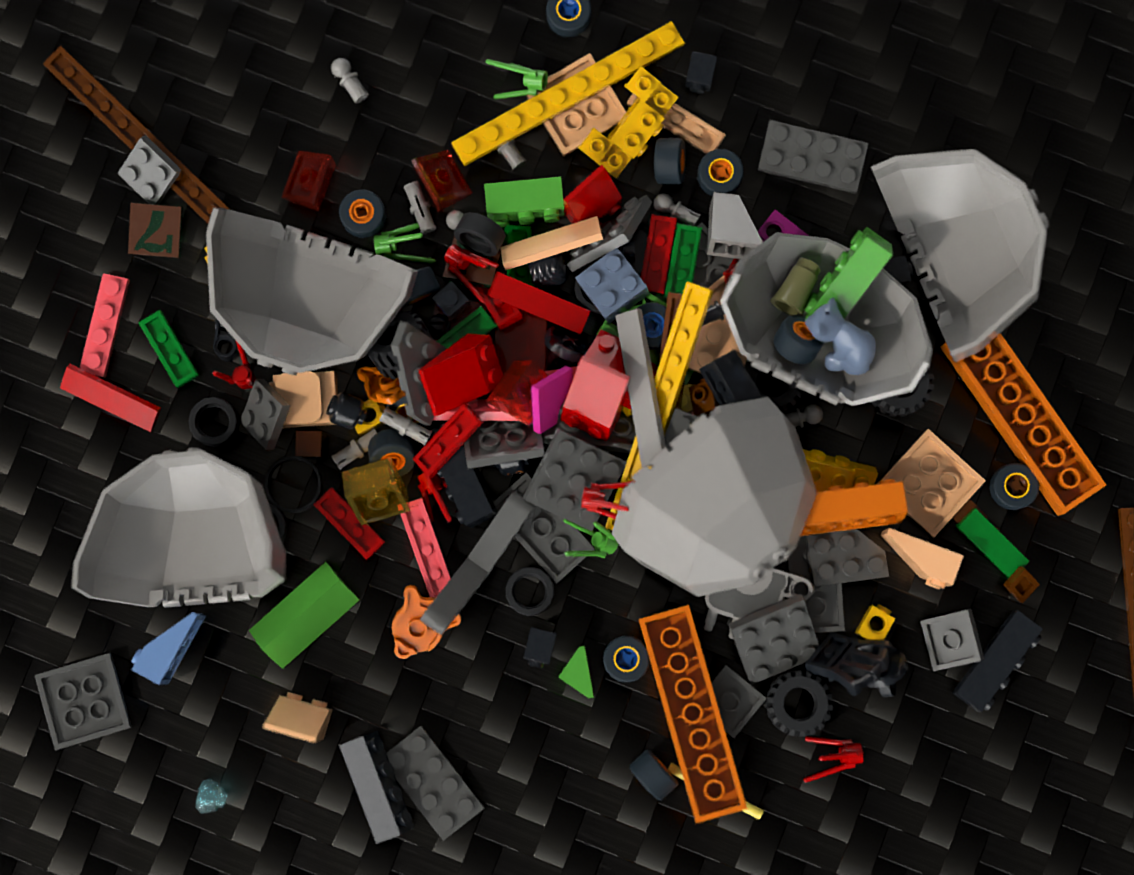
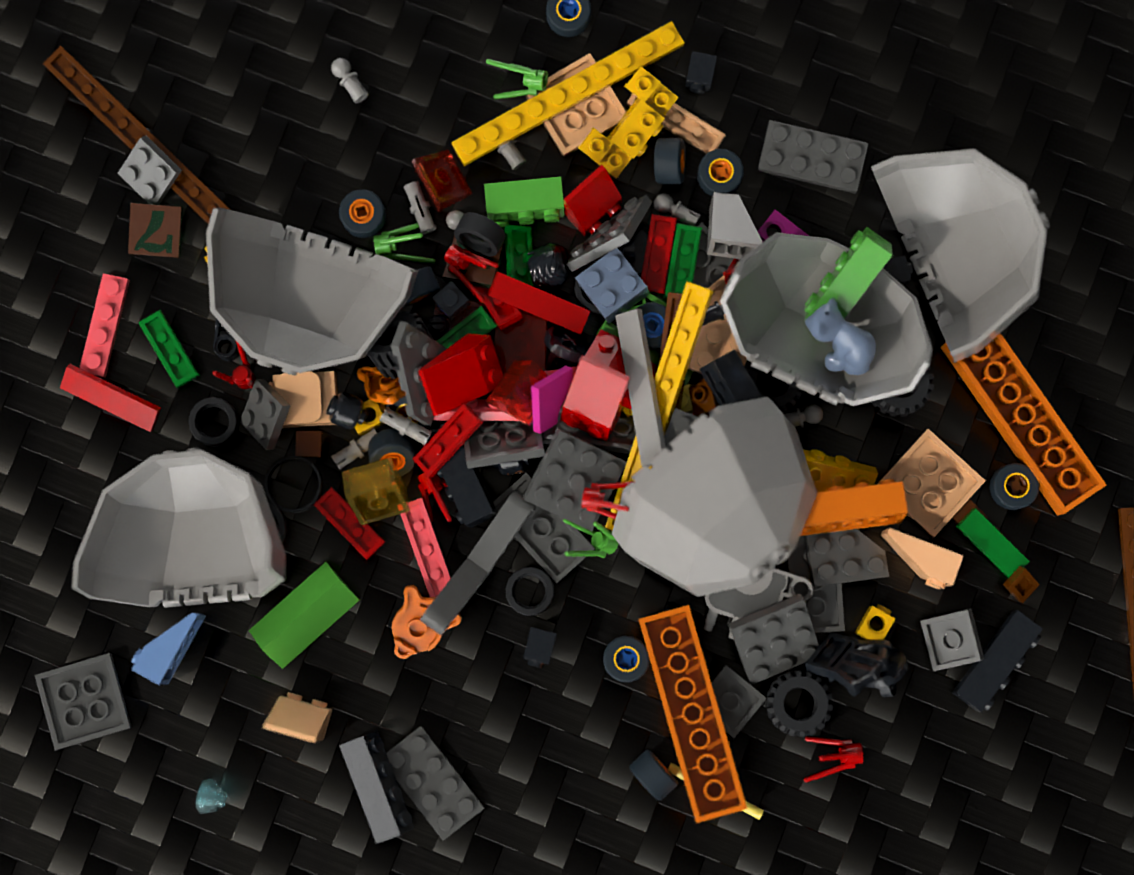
clear red slope [281,151,336,211] -> none
light nougat tile [500,216,603,270] -> none
bright green slope [559,646,594,698] -> none
olive plant [770,258,821,316] -> none
black wheel [773,315,824,364] -> none

